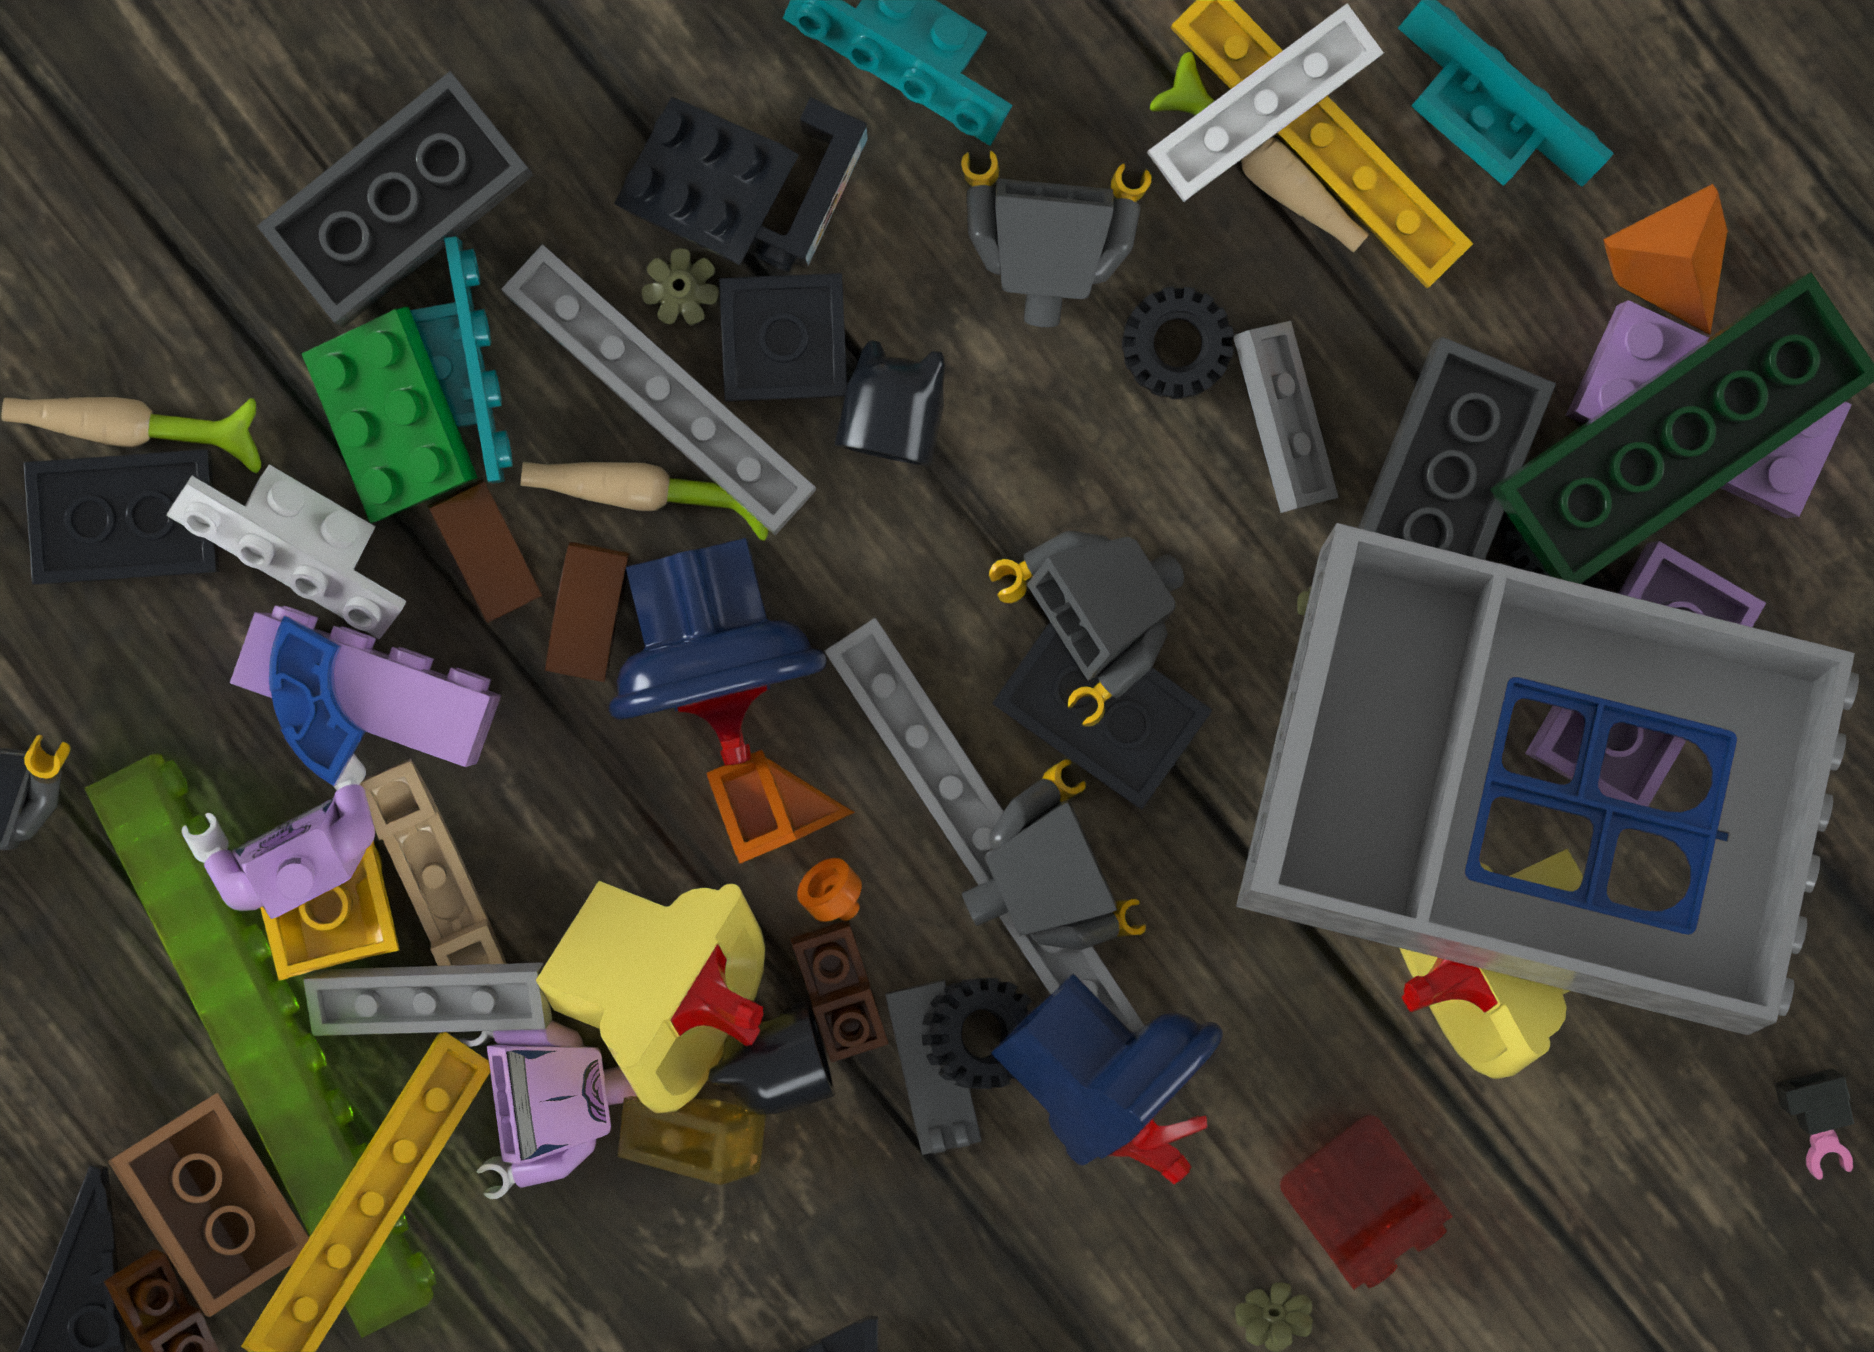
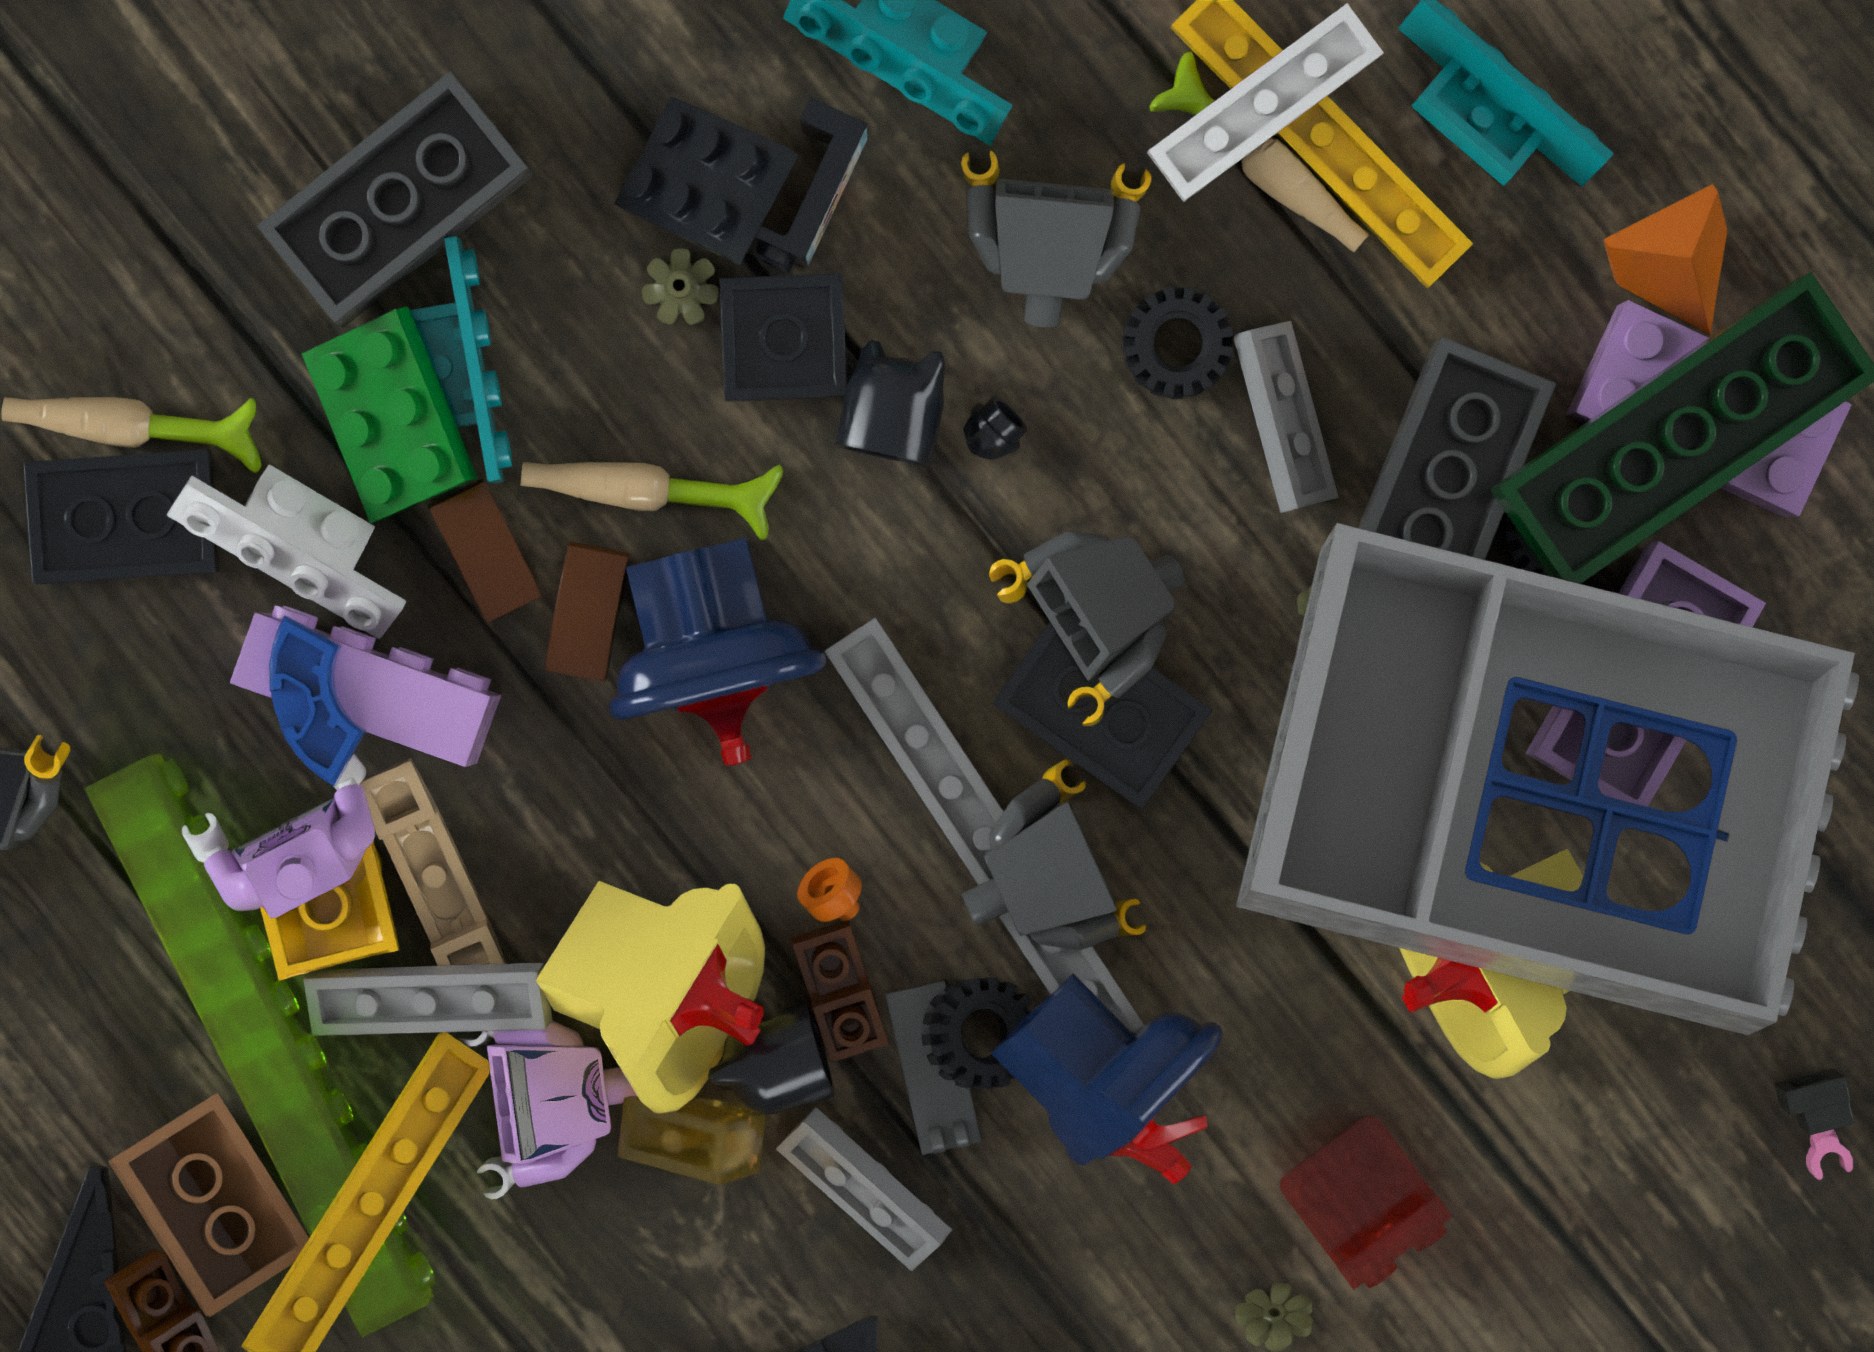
light grey plate [501,244,816,536] -> none
orange slope [706,749,855,864] -> none
none -> light grey plate [776,1107,952,1271]
none -> black plate [963,396,1027,460]

